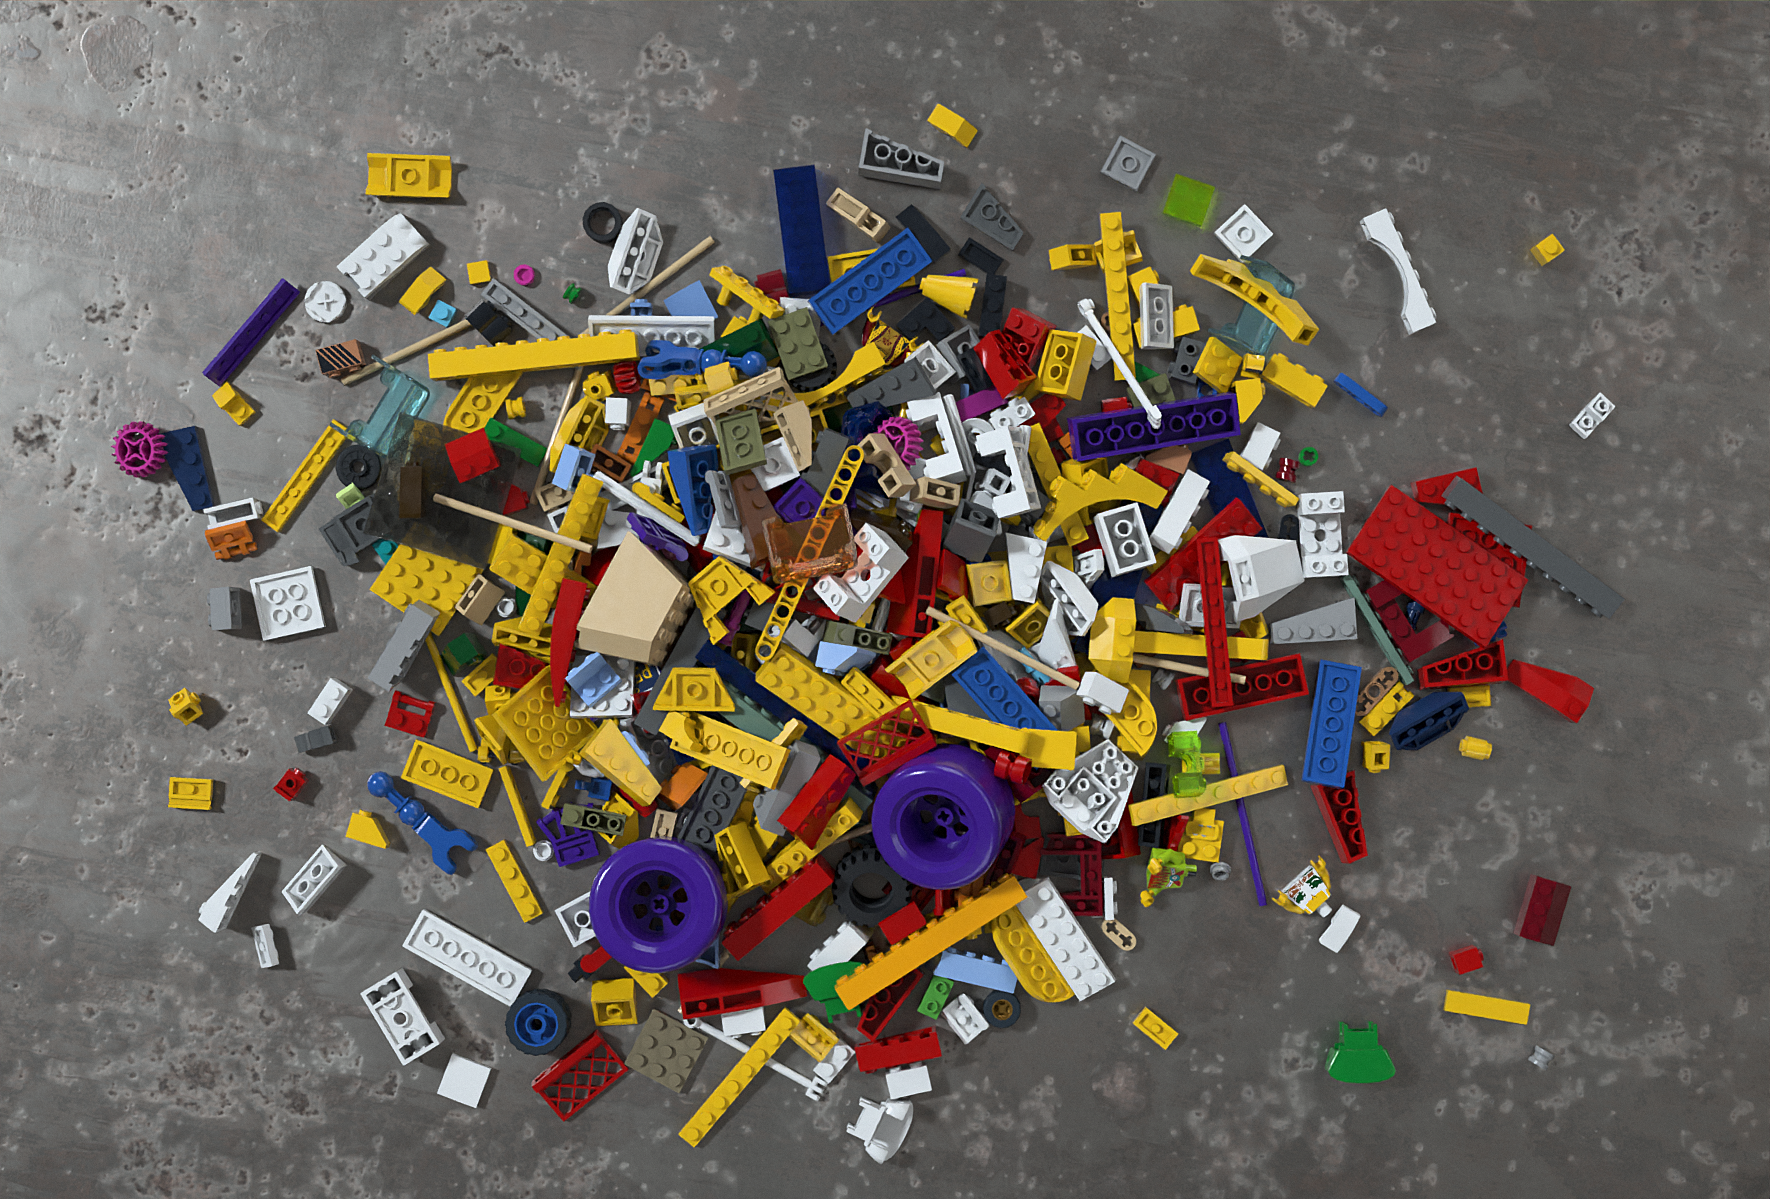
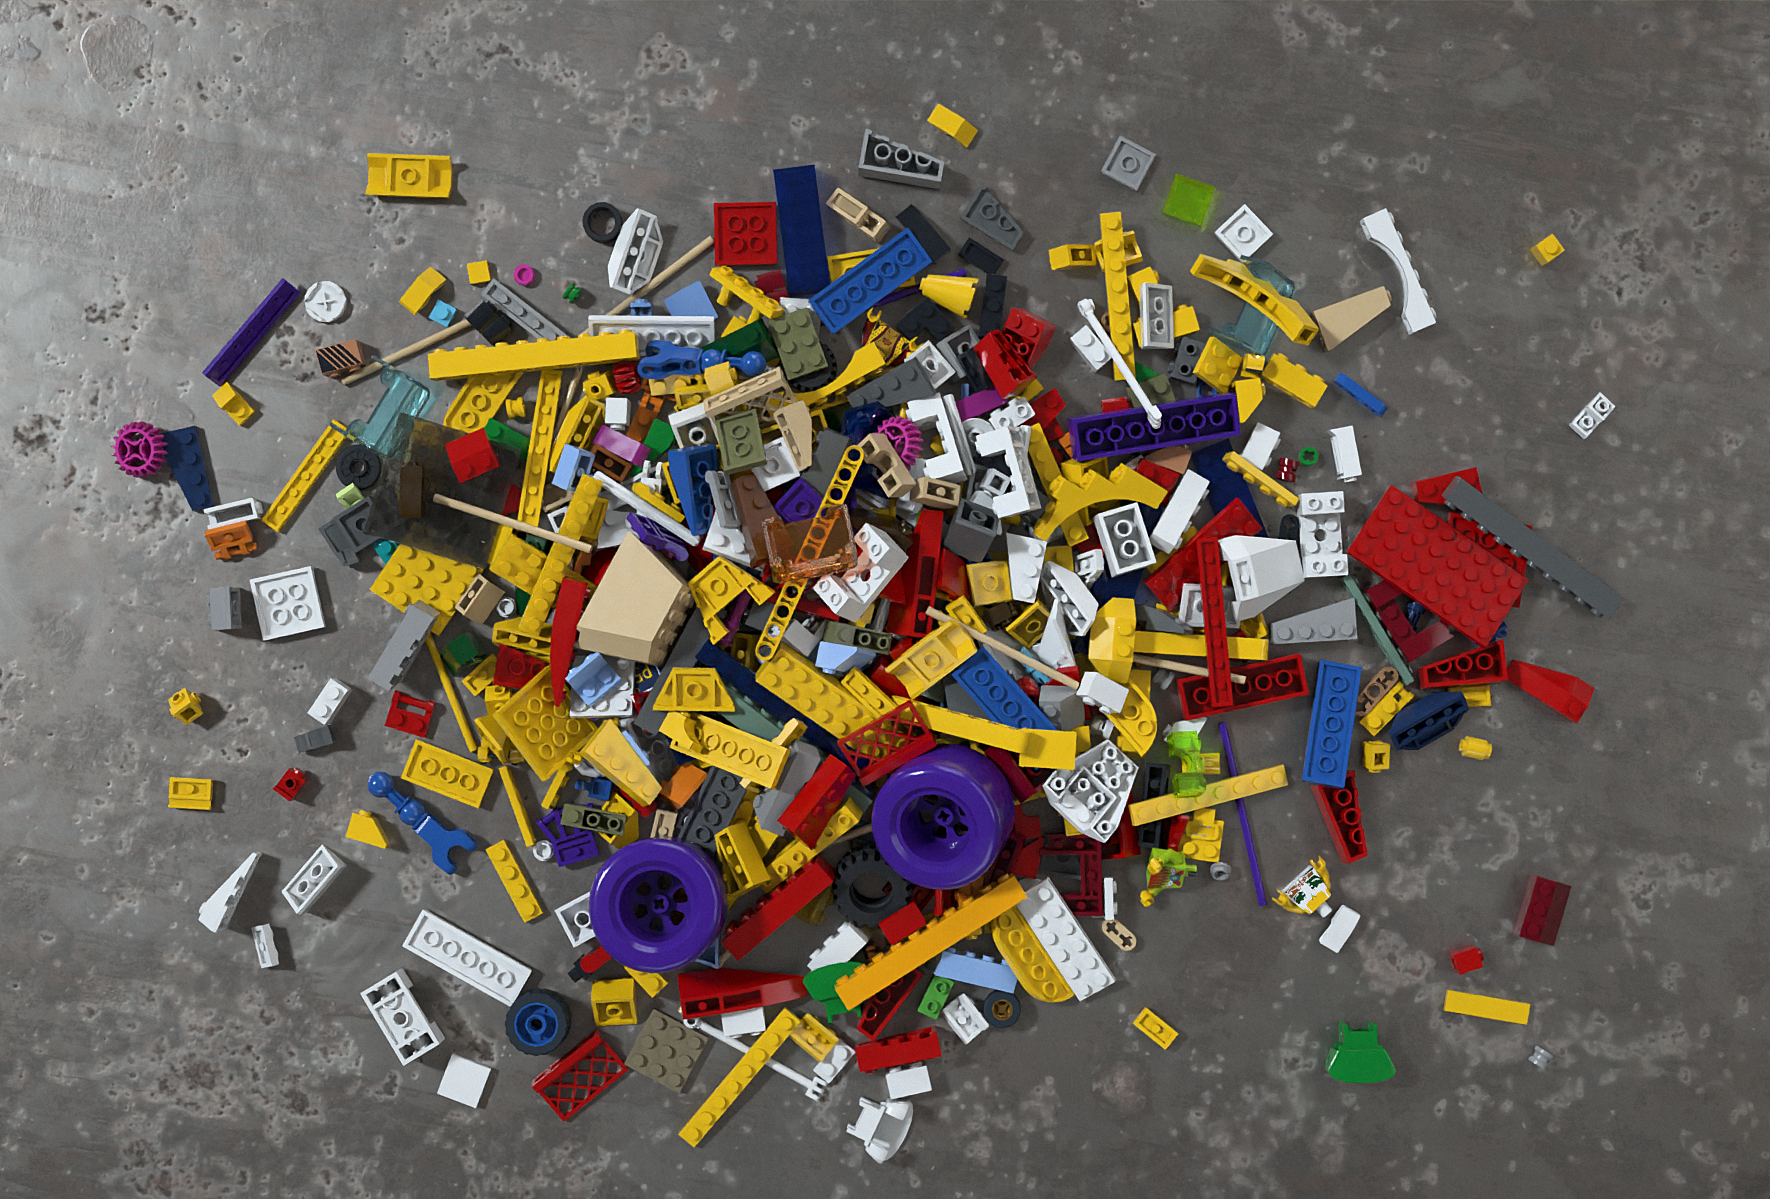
white piece [337,213,431,301] -> none
red wheel [994,750,1032,785] -> none
yellow slope [1033,329,1097,401] -> none
none -> yellow plate [516,369,563,533]
none -> magenta beam [593,424,652,468]
none -> red plate [714,202,778,266]
none -> tan slope [1310,286,1392,353]
none -> white window [1326,426,1362,483]

